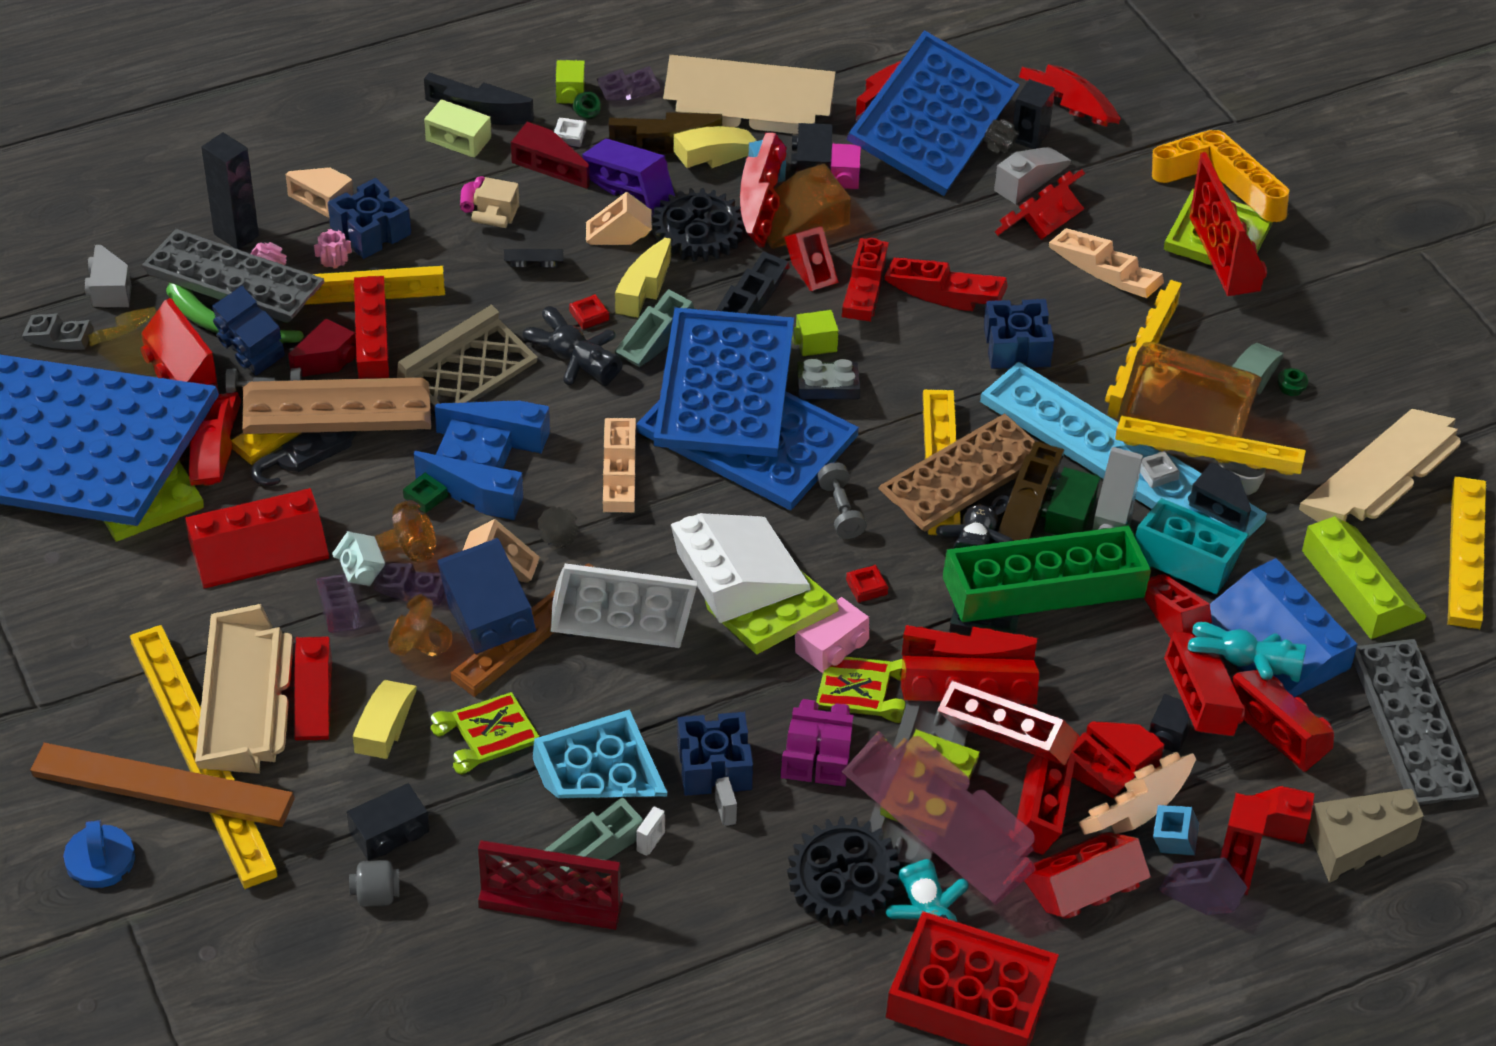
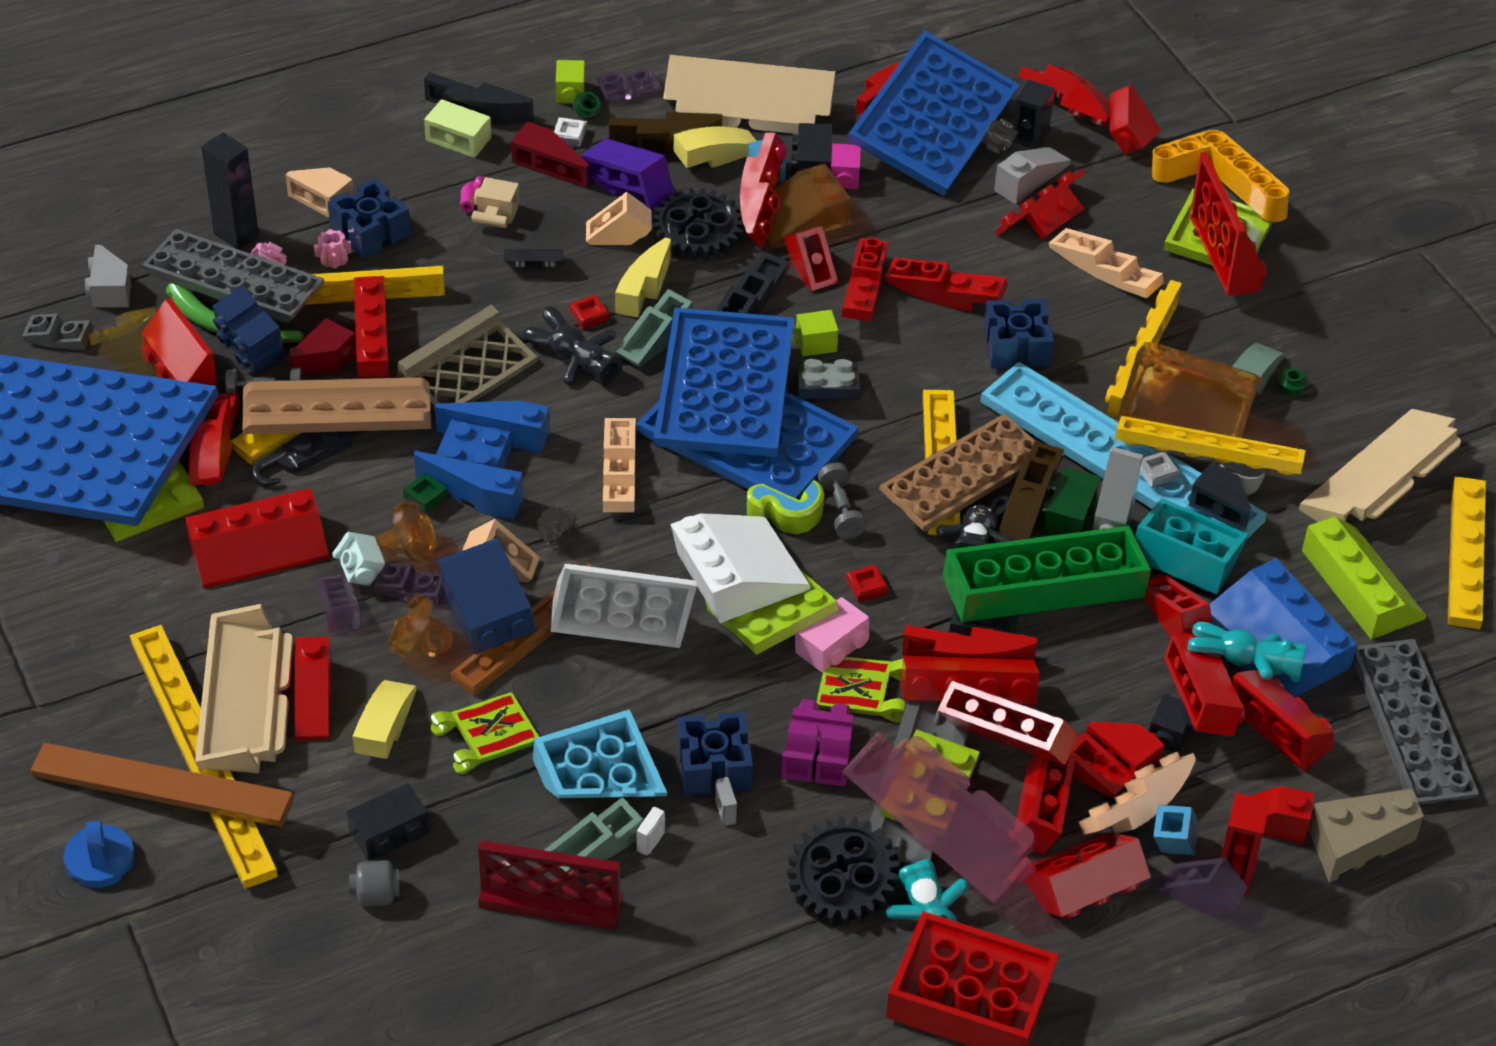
none -> lime animal [747,480,824,534]
none -> red slope [1110,84,1161,155]

